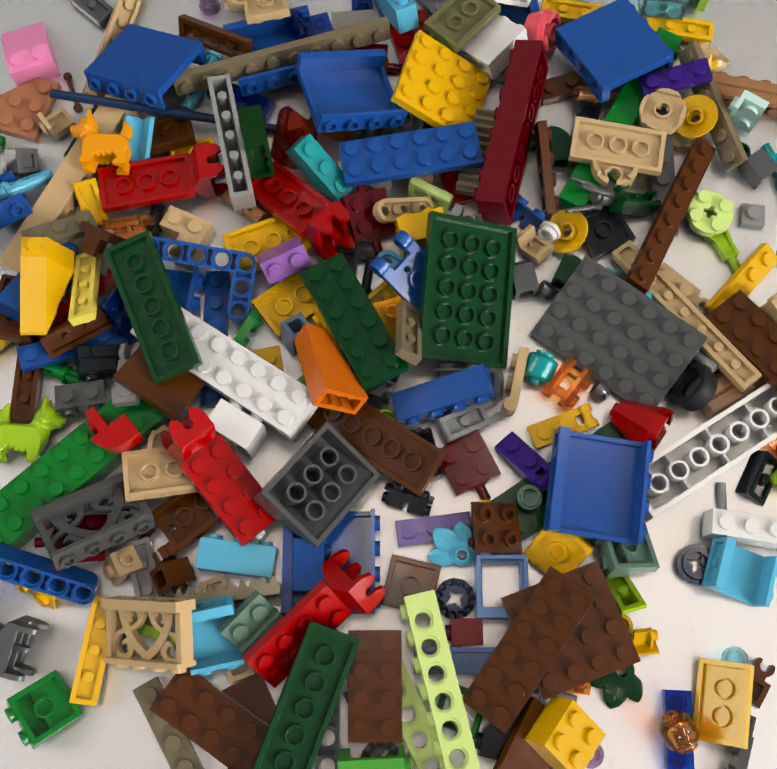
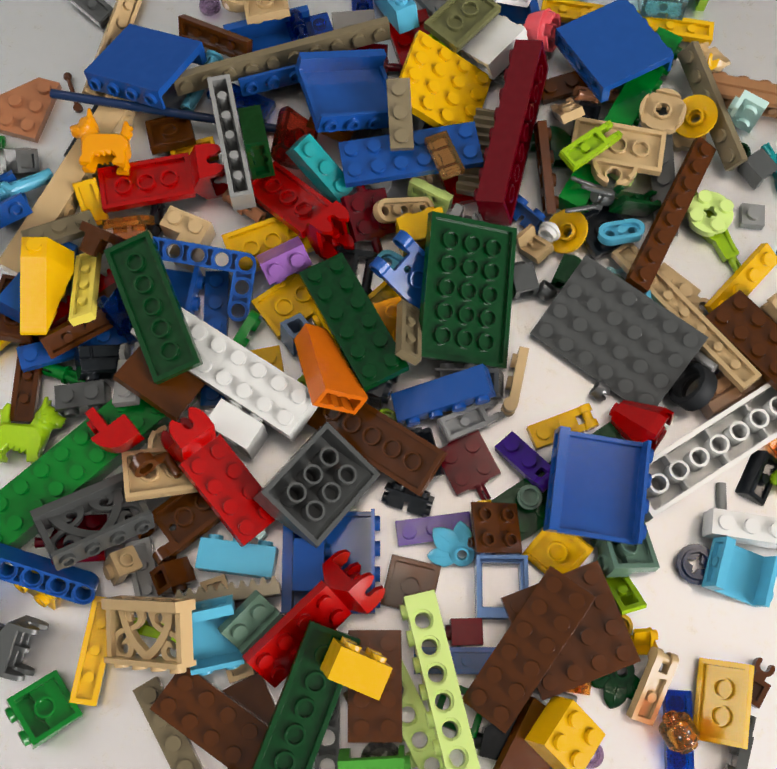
bright pink slope [1,21,61,87] -> none
tan bracket [37,107,76,140] -> none
medium azure panel [122,115,155,163] -> none
dark blue gear [435,578,475,619] -> none
teal head [524,349,558,386] -> none
clear orange brick [541,356,594,410] -> none
dark purple plate [639,57,713,98] -> none
clear light blue plate [721,646,749,664] -> none
none -> reddish brown plate [129,452,183,479]
none -> yellow brick [320,636,393,700]
none -> dark tan plate [386,78,414,151]
none -> clear orange tile [424,130,465,181]
none -> tan plate [550,97,585,124]
none -> lime hinge [558,120,623,172]
none -> medium azure plate [597,218,645,246]
none -> tan plate [626,647,679,726]

